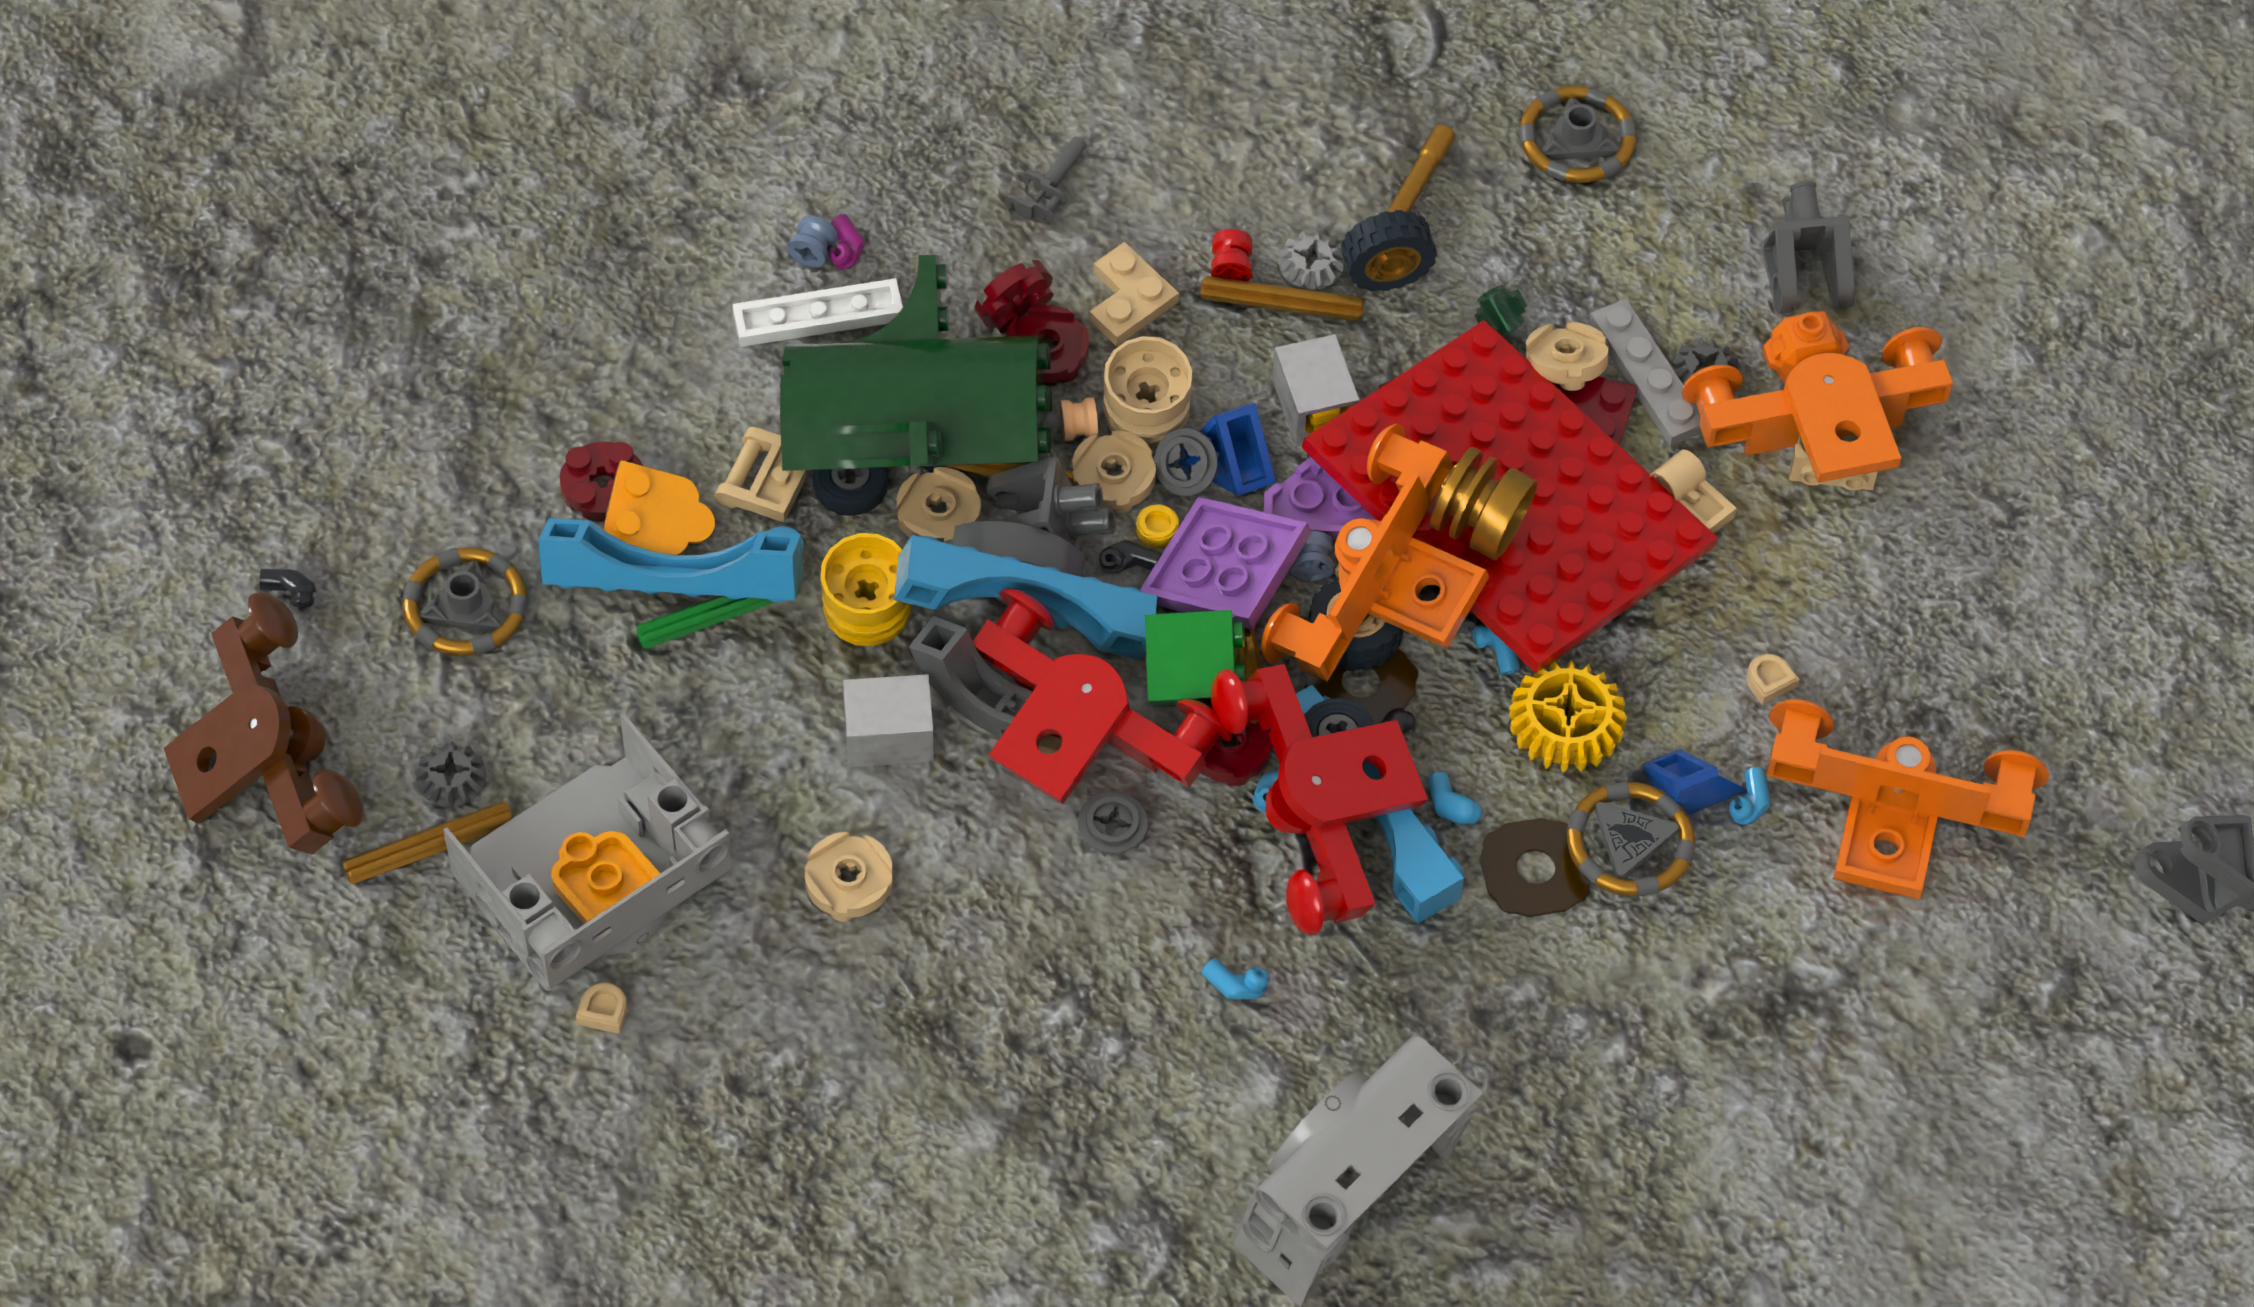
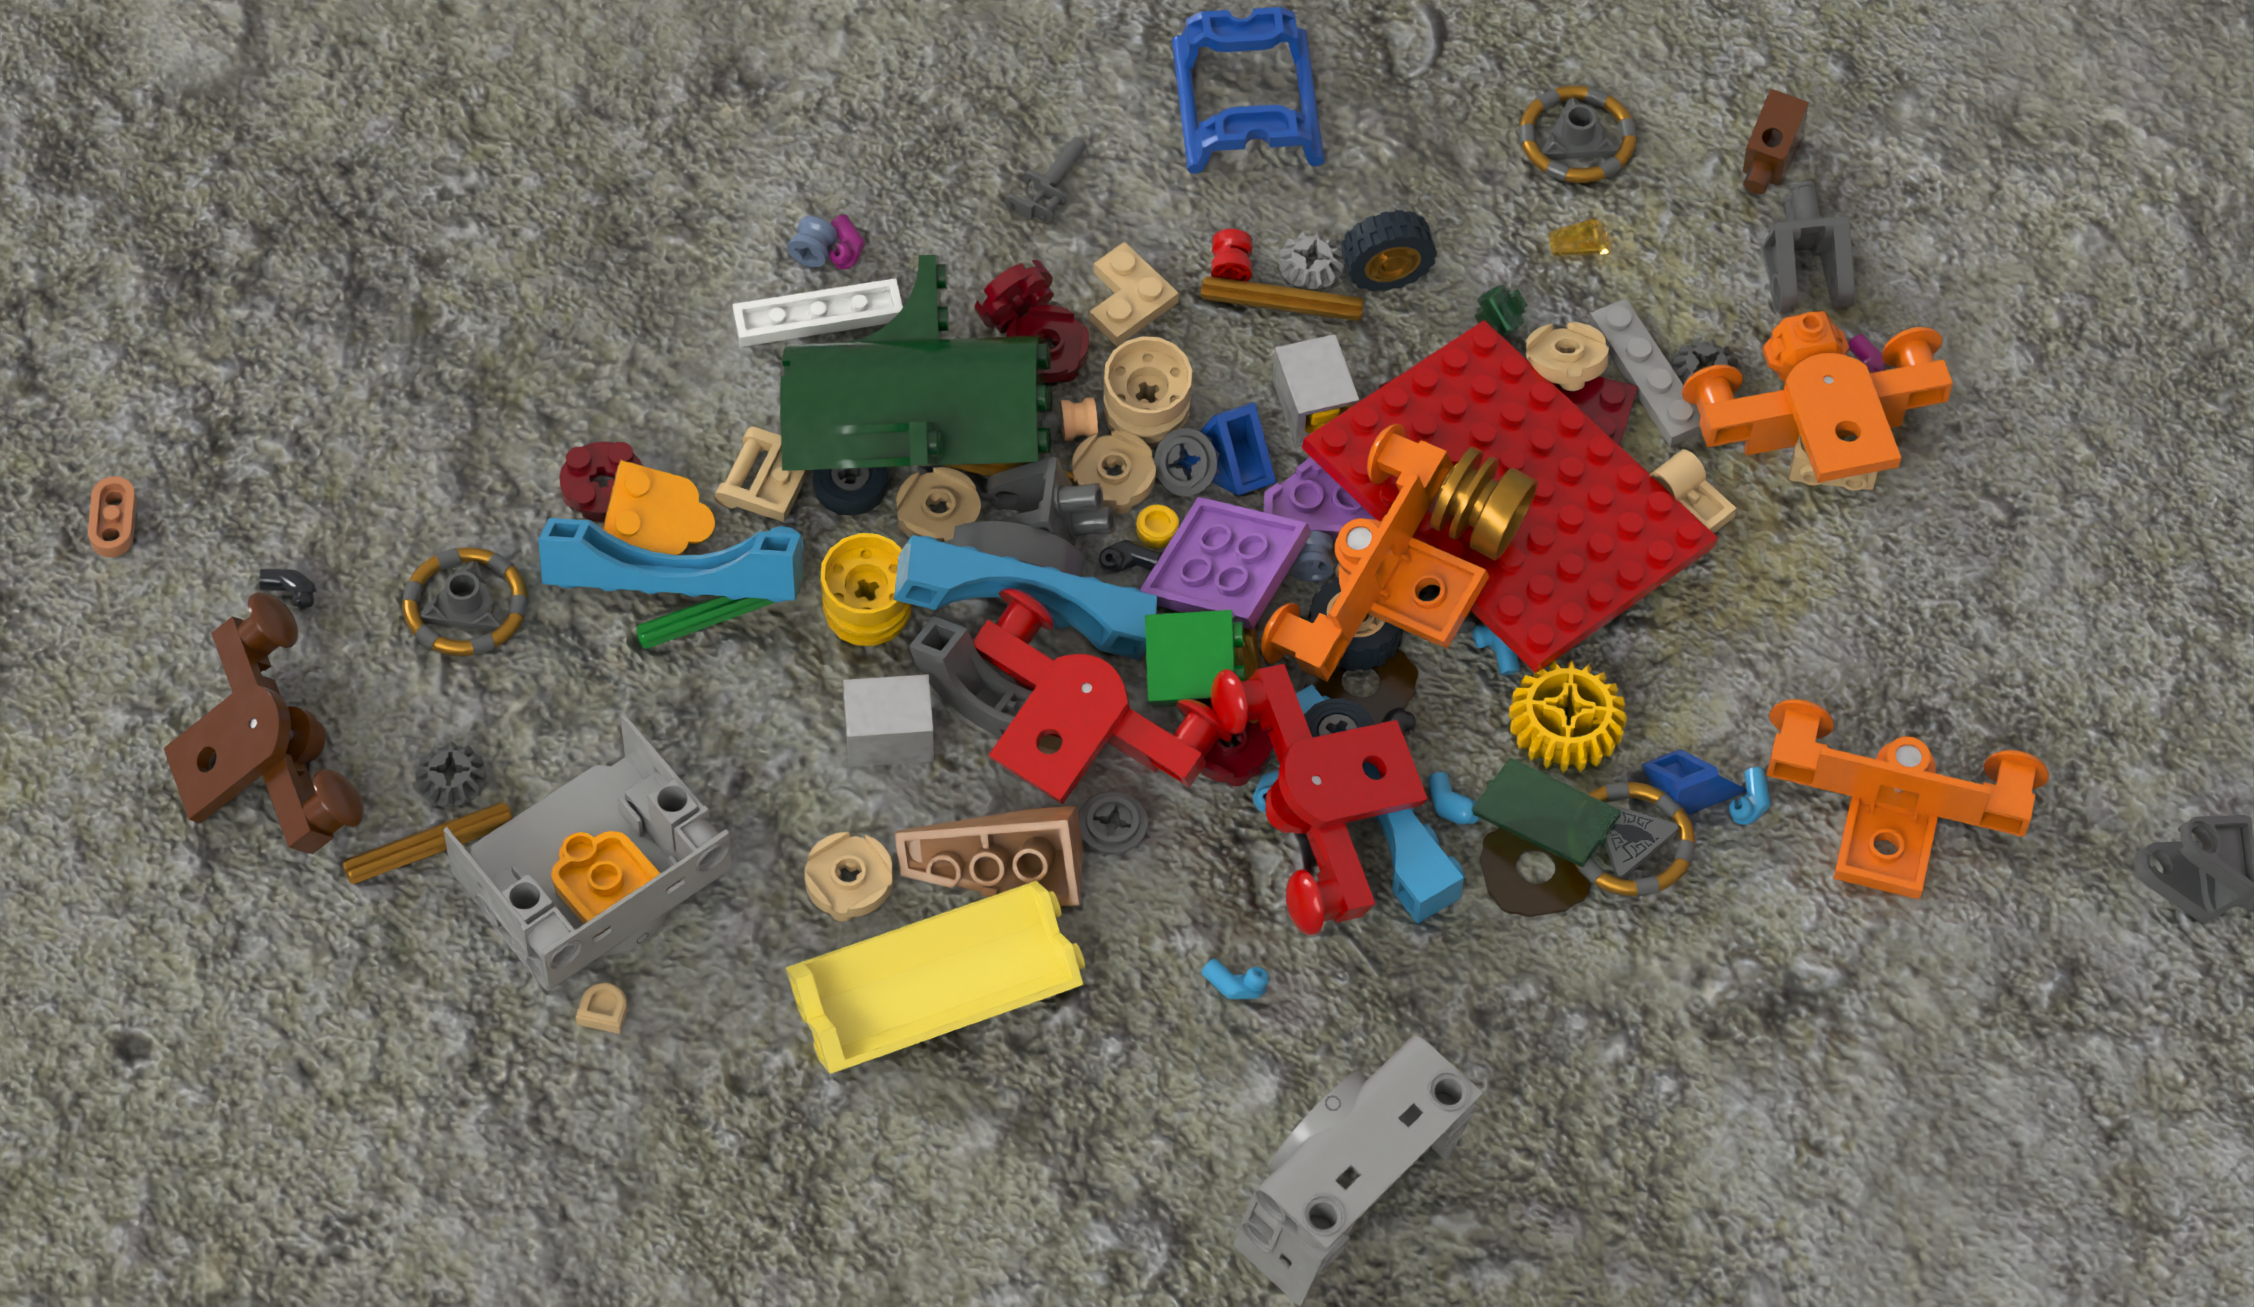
pearl gold piece [1387,124,1456,212] -> none
tan tile [1746,654,1800,705] -> none
none -> nougat plate [88,476,137,558]
none -> light yellow panel [786,881,1085,1074]
none -> medium nougat wedge [895,805,1083,906]
none -> blue piece [1172,7,1325,174]
none -> clear green piece [1471,758,1621,868]
none -> clear yellow piece [1549,217,1610,256]
none -> reddish brown torso [1743,89,1809,194]
none -> magenta arm [1848,333,1887,373]

